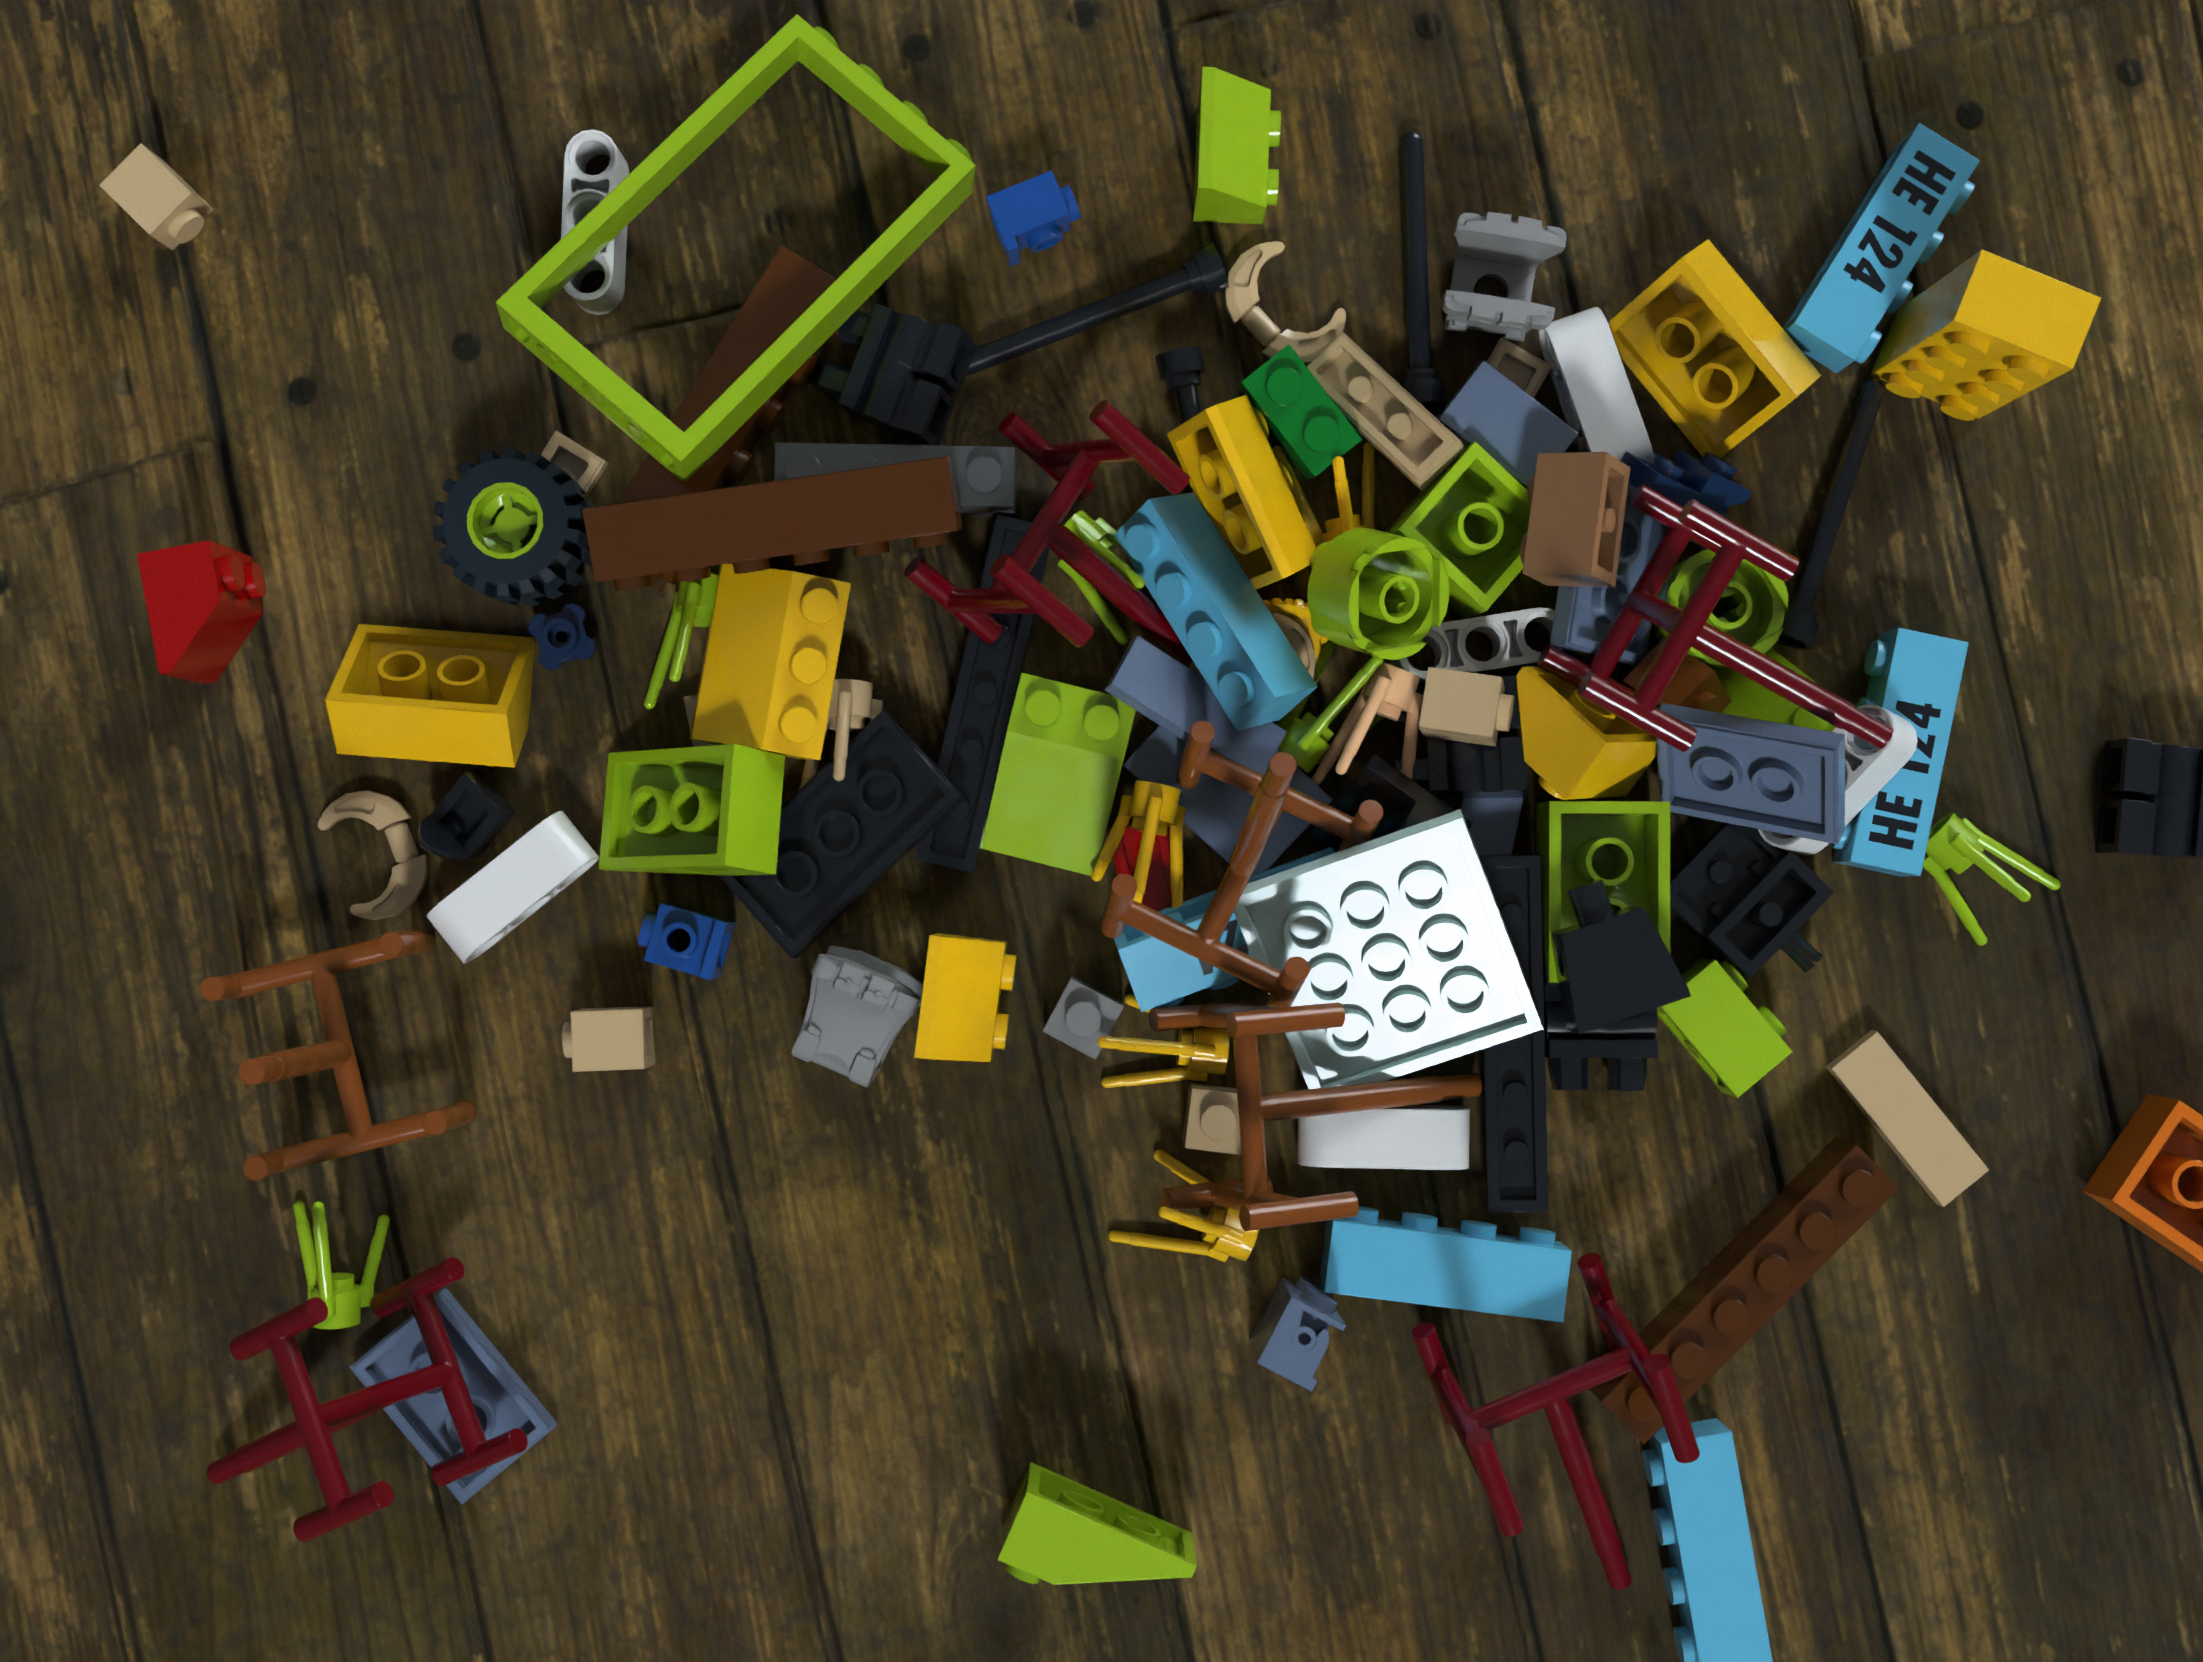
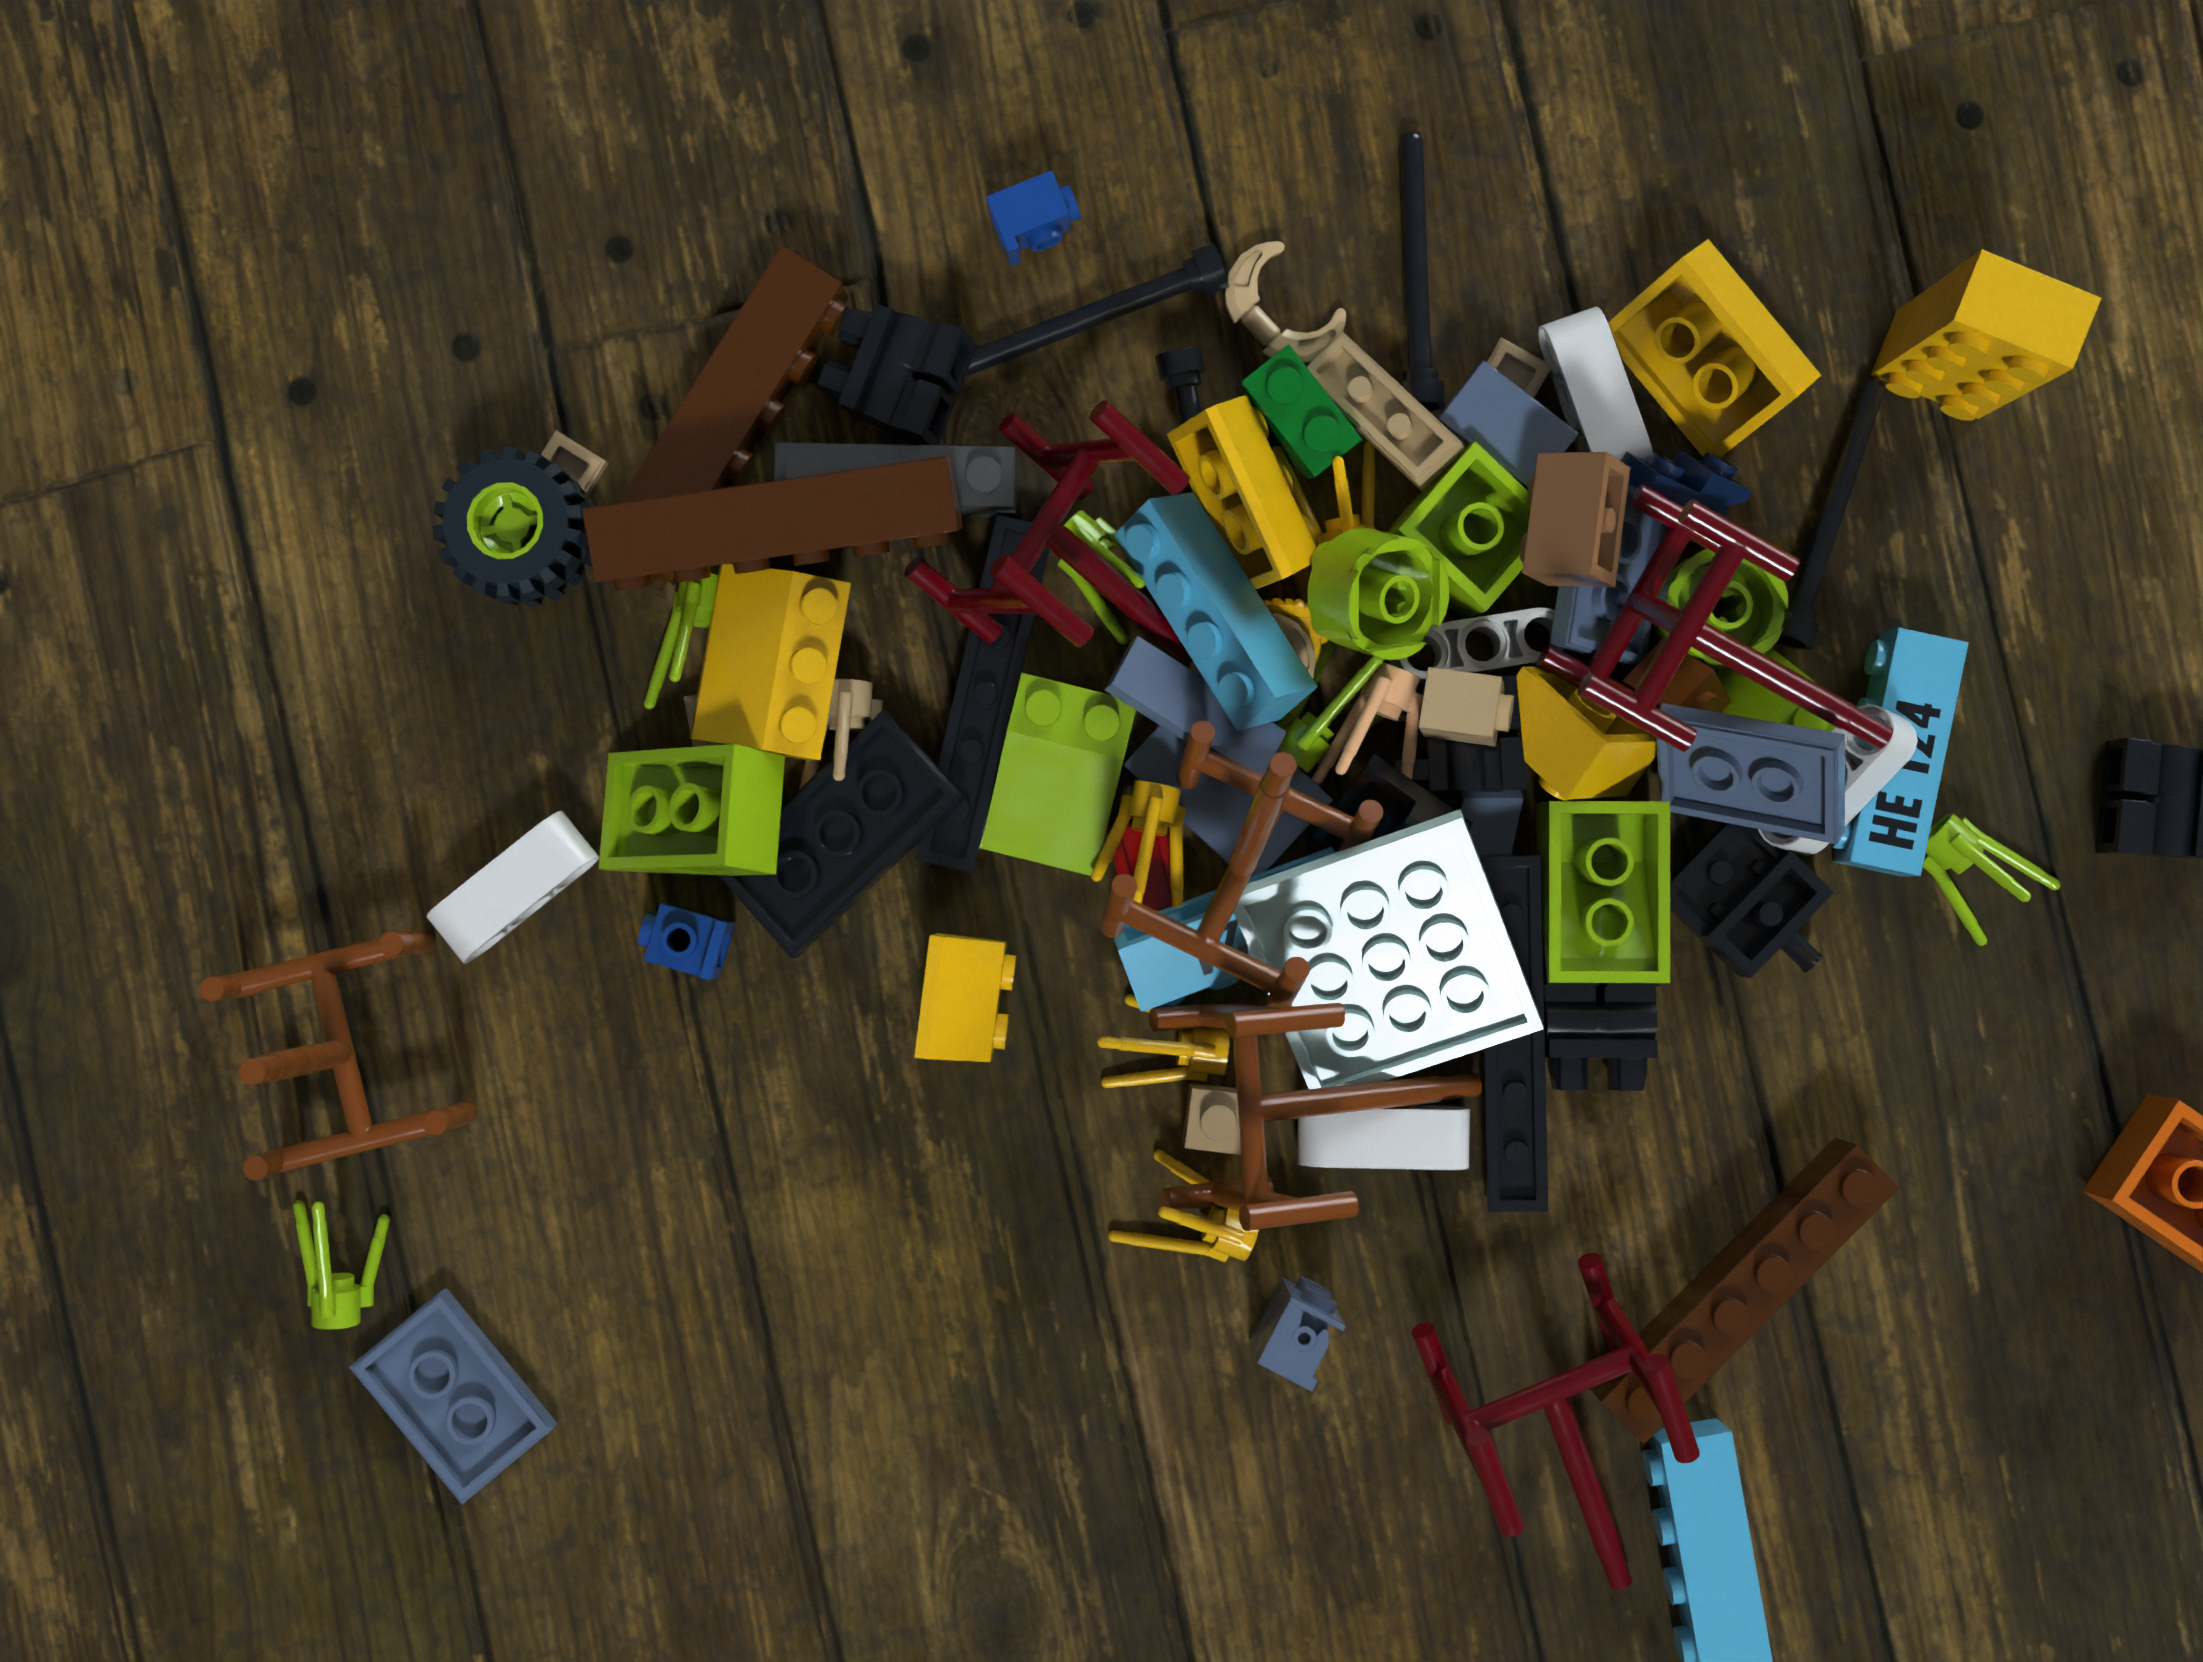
tan brick [99,143,214,251] -> none
red slope [137,540,266,684] -> none
dark red piece [207,1257,528,1542] -> none
tan piece [318,790,428,920] -> none
yellow slope [325,624,535,768] -> none
black plate [418,770,516,860] -> none
lime door [496,14,976,484] -> none
dark blue plate [529,604,596,670] -> none
white beam [561,129,630,315] -> none
tan brick [562,1006,656,1072] -> none
light grey piece [791,946,923,1088] -> none
lime slope [997,1462,1197,1585] -> none
light grey brick [1043,976,1124,1060] -> none
lime slope [1193,67,1281,224] -> none
medium azure brick [1319,1206,1572,1322] -> none
light grey piece [1442,212,1567,342] -> none
black torso [1551,879,1691,1034] -> none
lime brick [1657,958,1793,1098] -> none
medium azure brick [1783,123,1980,374] -> none
tan tile [1826,1030,1989,1207] -> none

